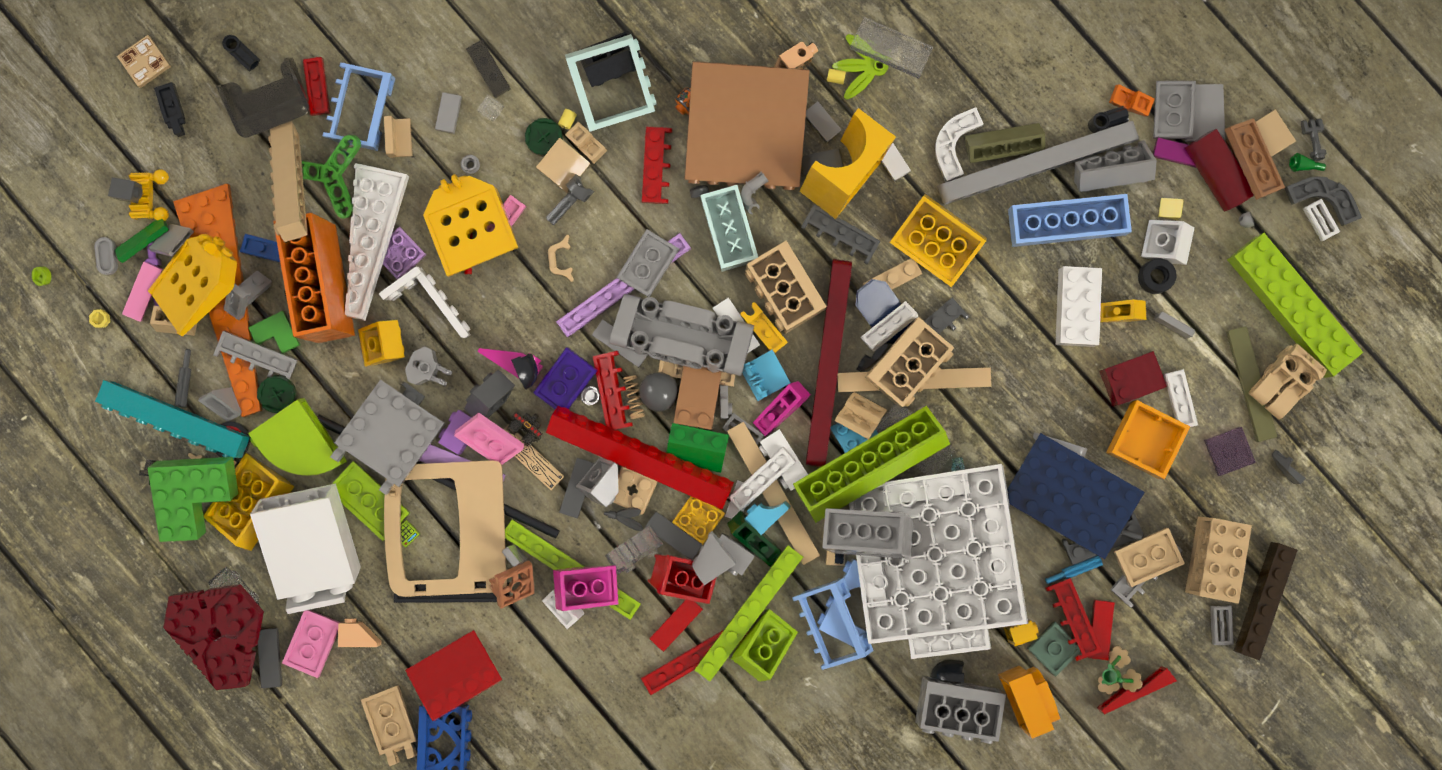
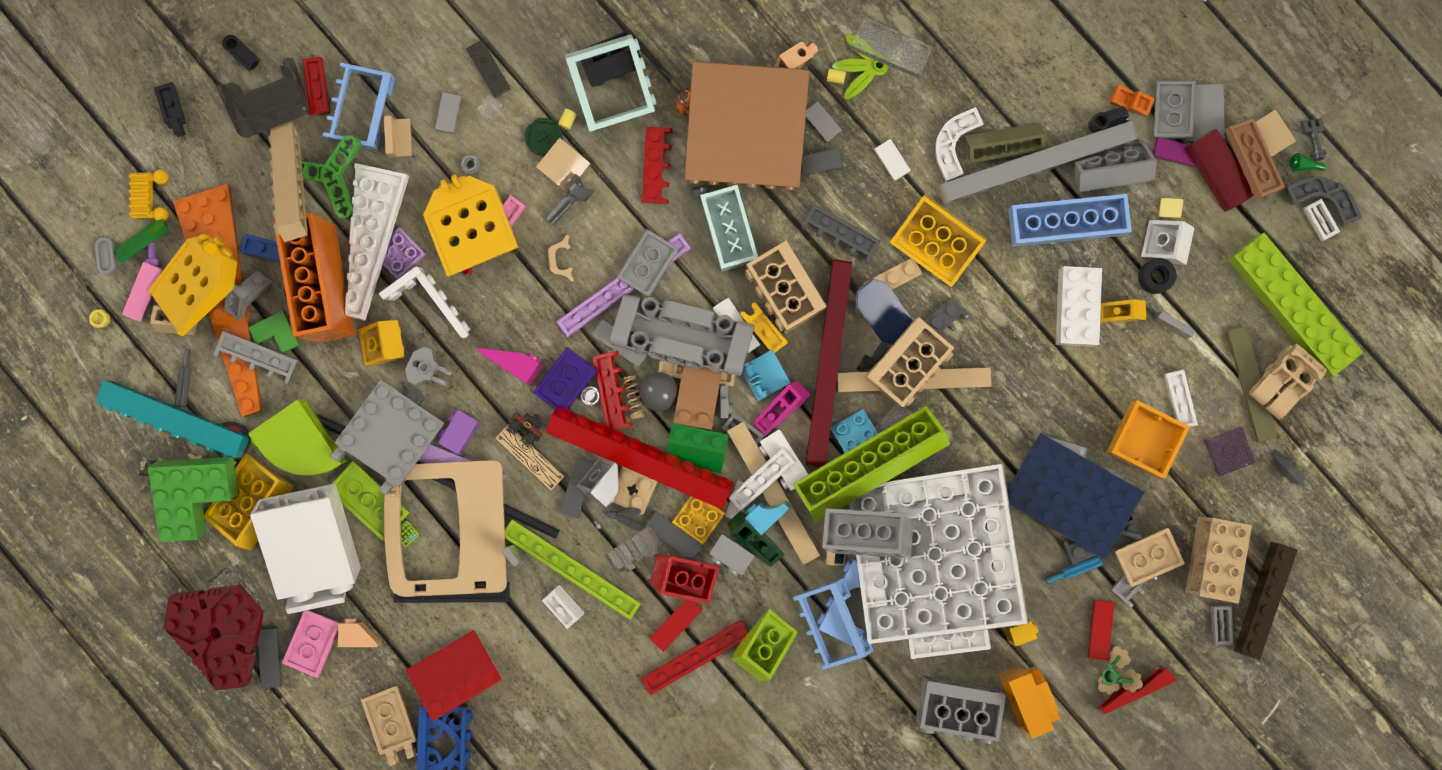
lime tile [32,266,52,286] -> none
dark grey brick [108,177,143,203] -> none
tan tile [117,35,171,88] -> none
light grey piece [148,224,194,257] -> none
light grey slope [198,387,242,422] -> none
dark green tile [257,375,297,413] -> none
bright pink plate [454,413,524,465] -> none
dark grey brick [464,370,515,418] -> none
nougat piece [489,560,535,609] -> none
black brick [511,354,538,390] -> none
dark pink slope [553,565,618,611] -> none
tan slope [565,122,607,164] -> none
light grey slope [692,531,736,585] -> none
lime plate [695,545,803,682] -> none
light grey piece [741,171,769,214] -> none
yellow piece [799,108,896,219] -> none
tan slope [835,392,887,440] -> none
white tile [861,301,918,352] -> none
black brick [930,660,964,683] -> none
clear light blue tile [952,457,965,472] -> none
sand green tile [1027,621,1081,677] -> none
red hinge [1045,578,1102,661] -> none
dark red slope [1099,351,1167,406] -> none
light grey hinge [1239,211,1255,228] -> none

